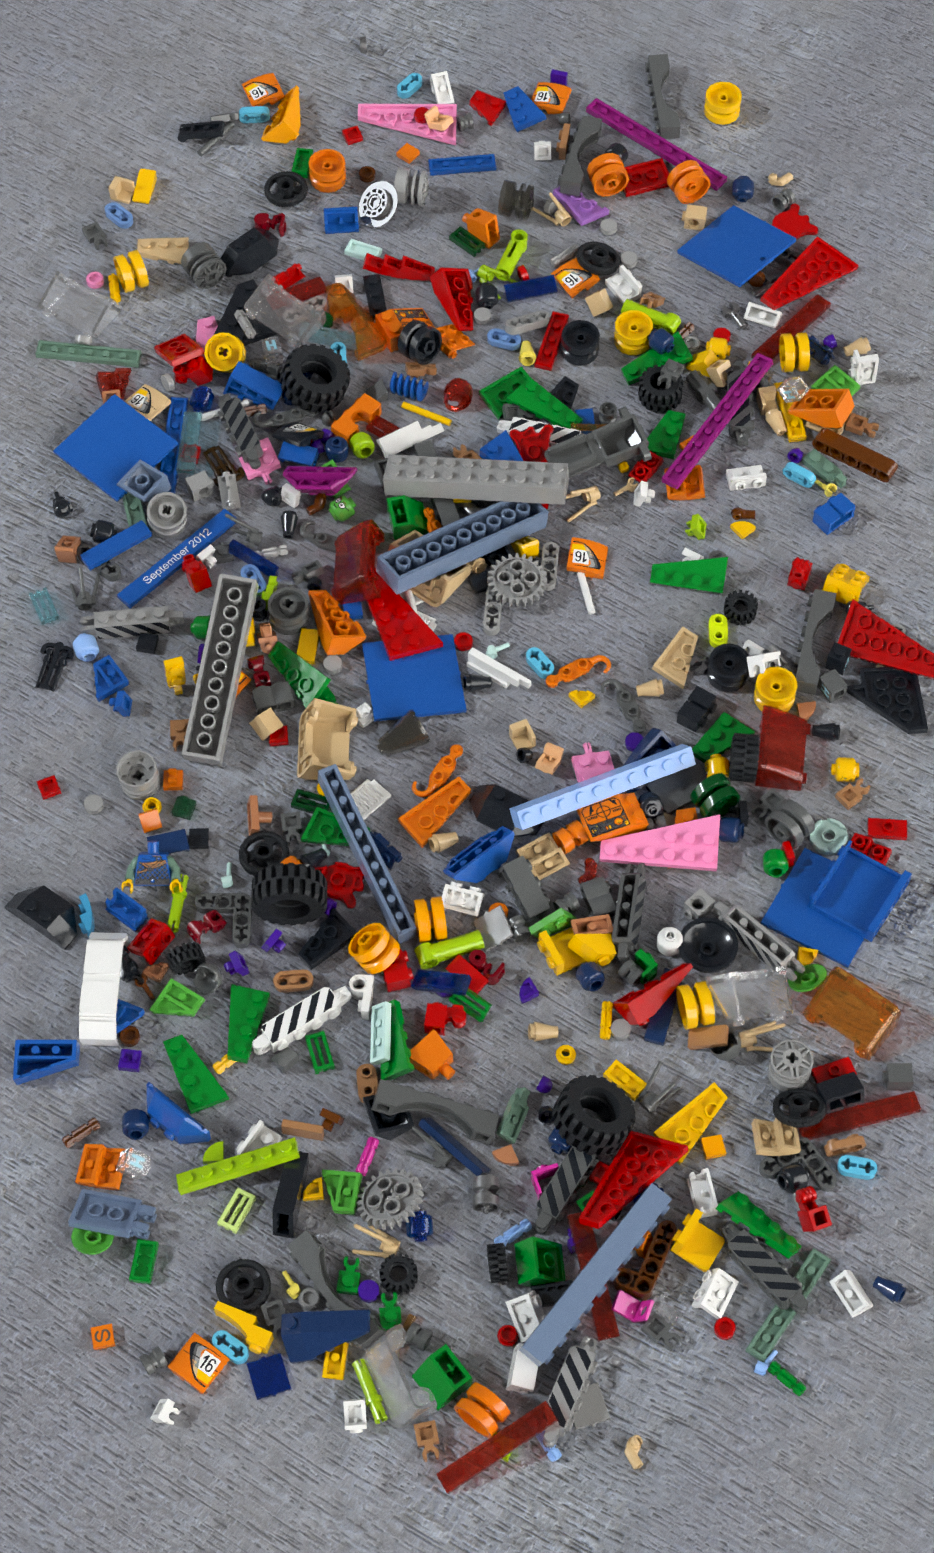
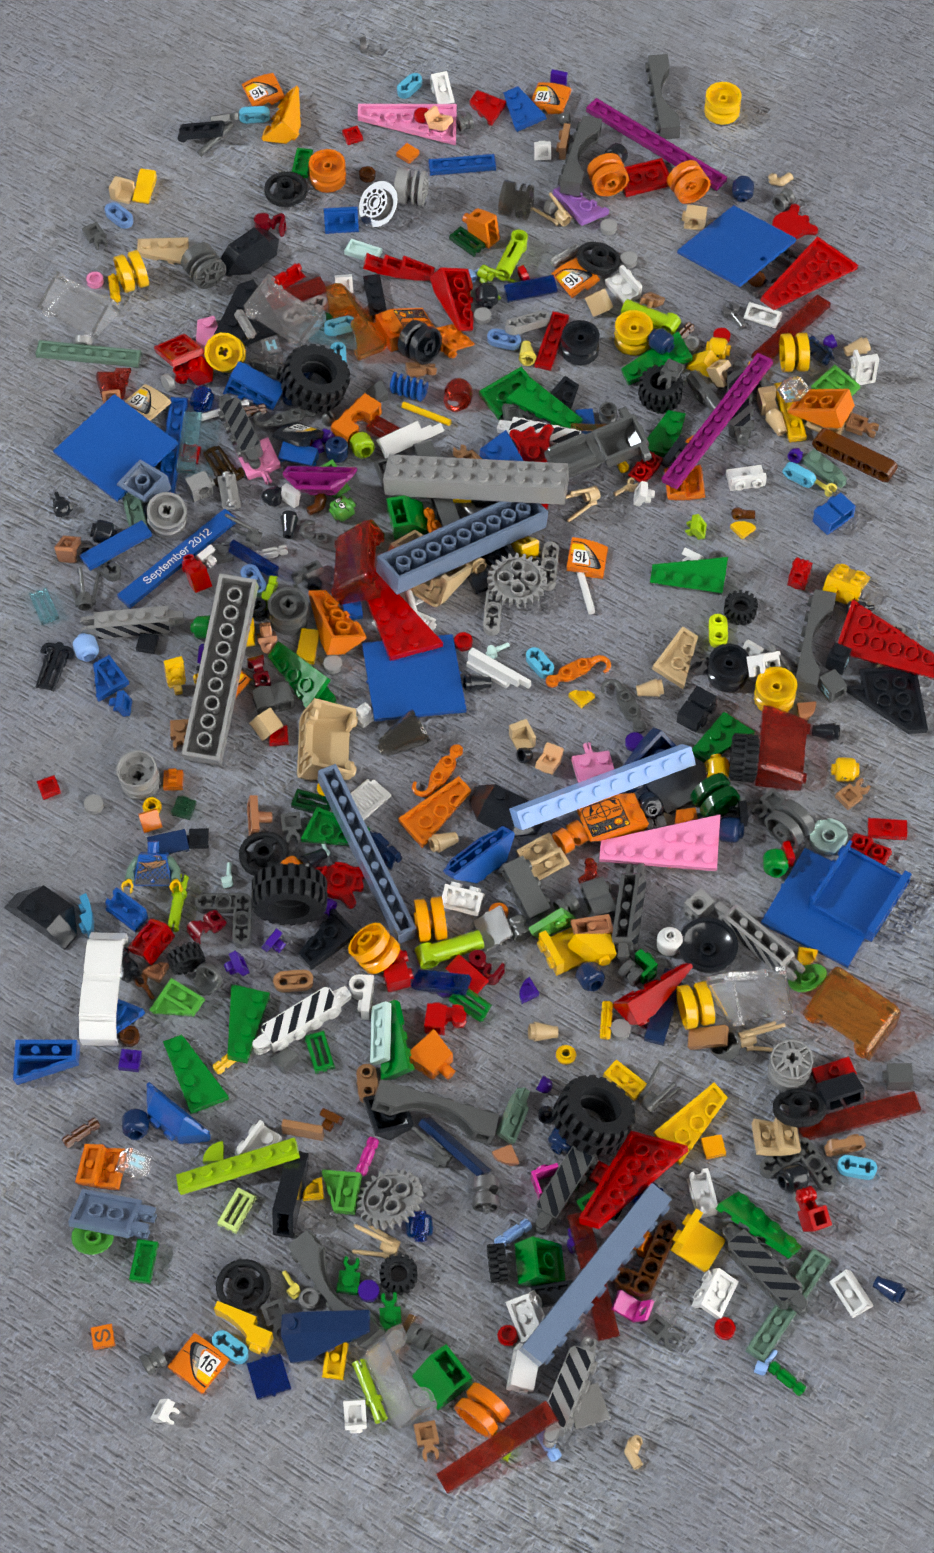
none -> medium azure beam [324,316,356,336]
none -> black plate [661,435,688,468]

